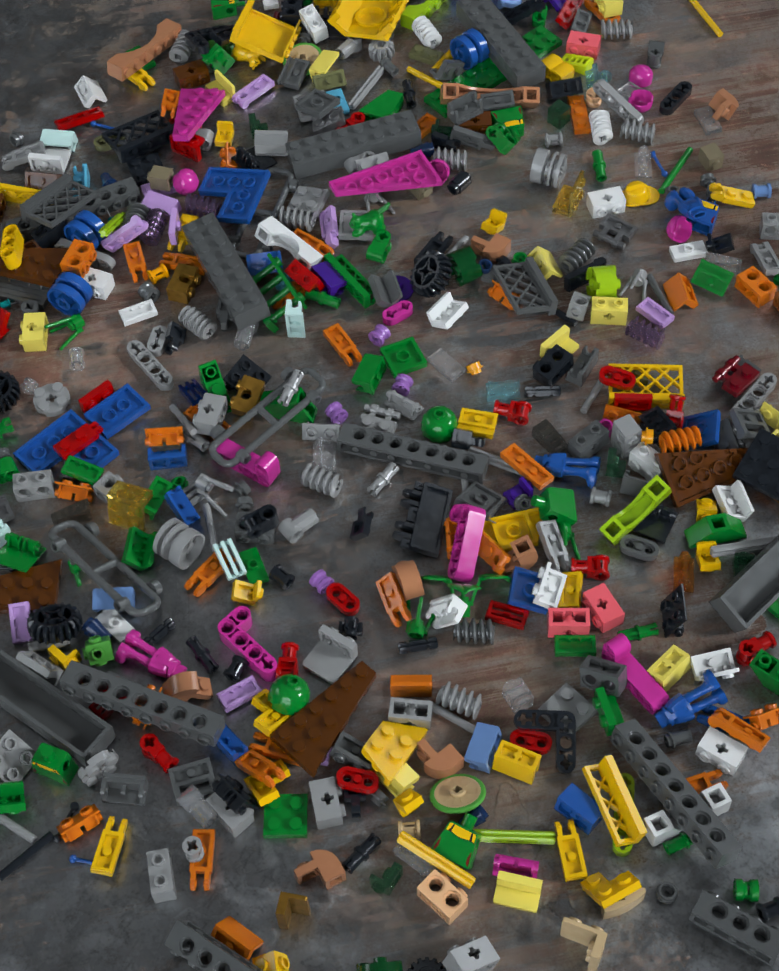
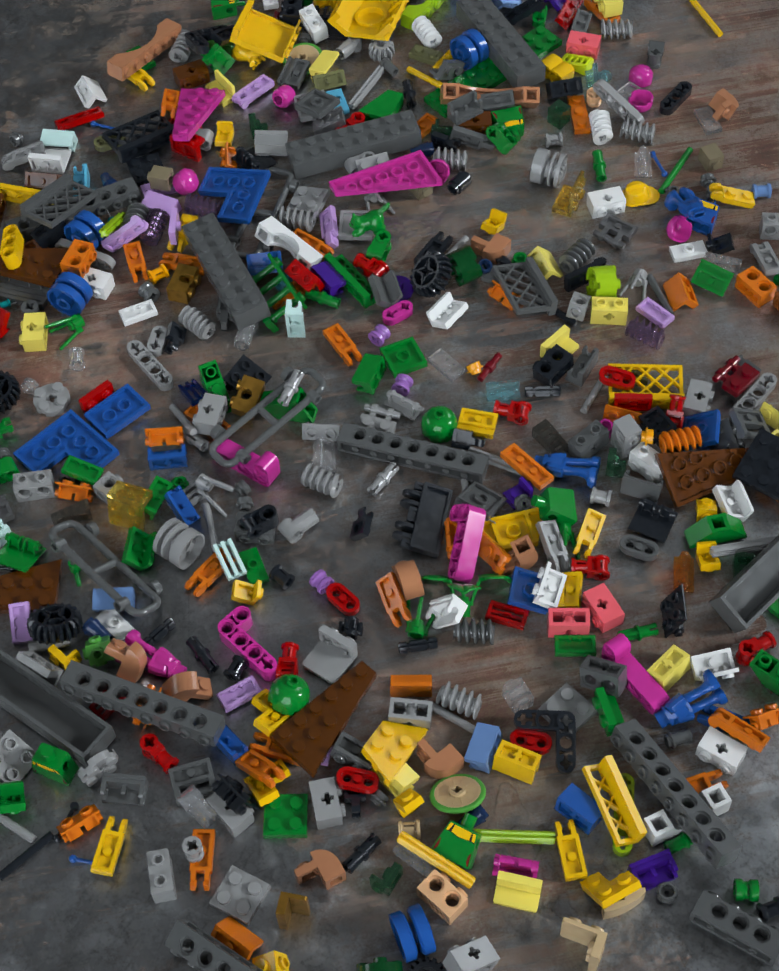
red hinge [53,421,103,461] -> none
medium lavender wheel [325,401,348,424] -> none
lime arch [599,475,672,547] -> none
none -> nougat brick [104,638,147,683]
none -> light grey plate [209,865,271,926]
none -> dark pink head [272,84,296,109]
none -> red connector [353,253,389,278]
none -> blue wheel [388,903,436,963]
none -> dark red bar [477,352,502,382]
none -> yellow hinge [572,508,606,560]
none -> dark purple hinge [627,849,678,891]
none -> light grey brick [682,378,715,417]

